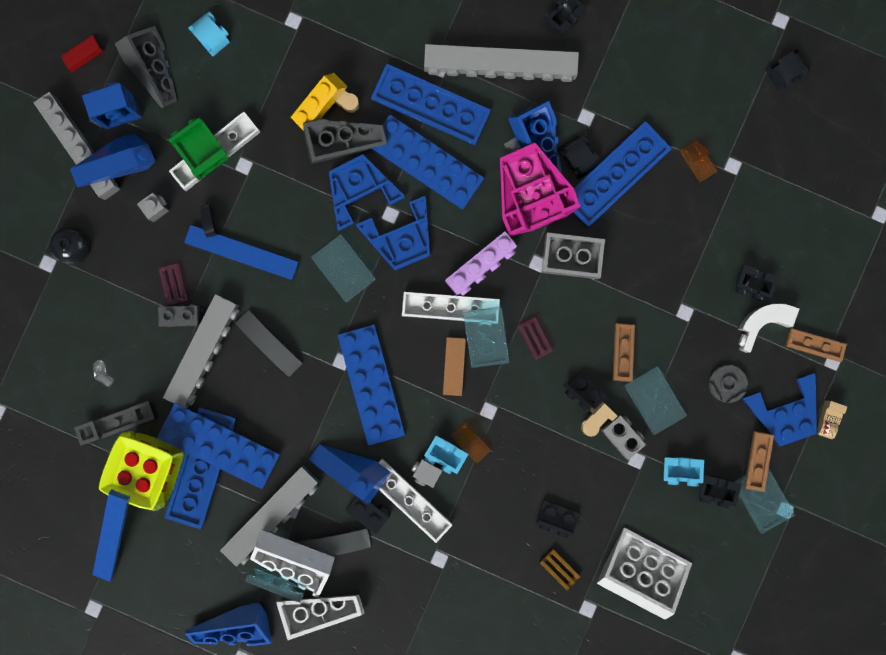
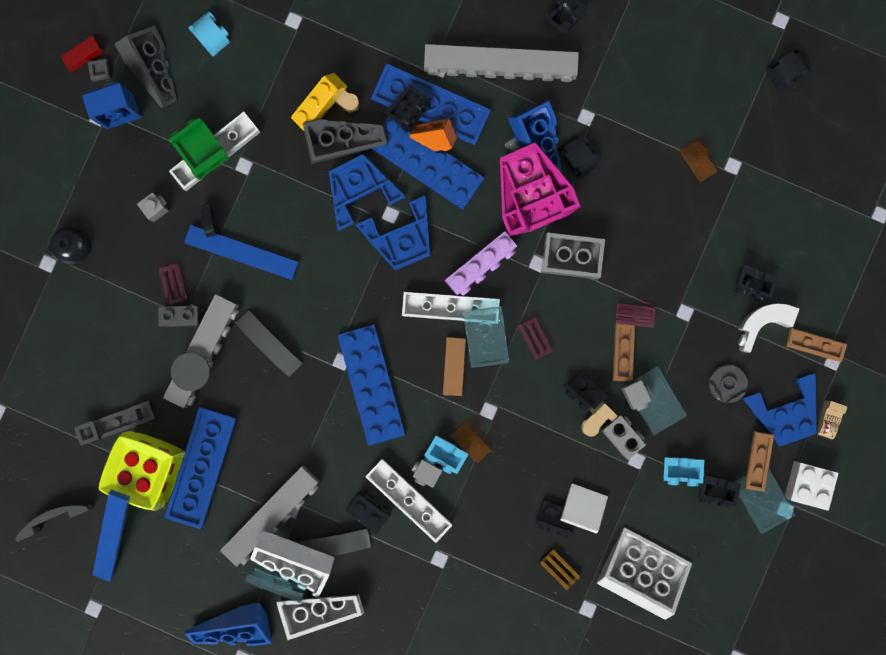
light grey brick [34,92,121,200] -> none
blue wedge [70,134,155,188] -> none
clear arm [93,360,114,387] -> none
blue plate [157,403,280,489] -> none
blue wedge [308,444,391,504] -> none
clear light blue tile [311,234,376,303] -> none
blue plate [573,121,672,228] -> none
none -> dark grey slope [15,503,93,542]
none -> dark grey tile [88,58,111,82]
none -> dark grey tile [171,353,211,391]
none -> black bracket [385,84,431,133]
none -> orange slope [410,119,457,151]
none -> white tile [560,484,608,534]
none -> clear pink tile [616,304,655,328]
none -> light grey brick [621,380,652,411]
none -> white brick [784,461,838,511]

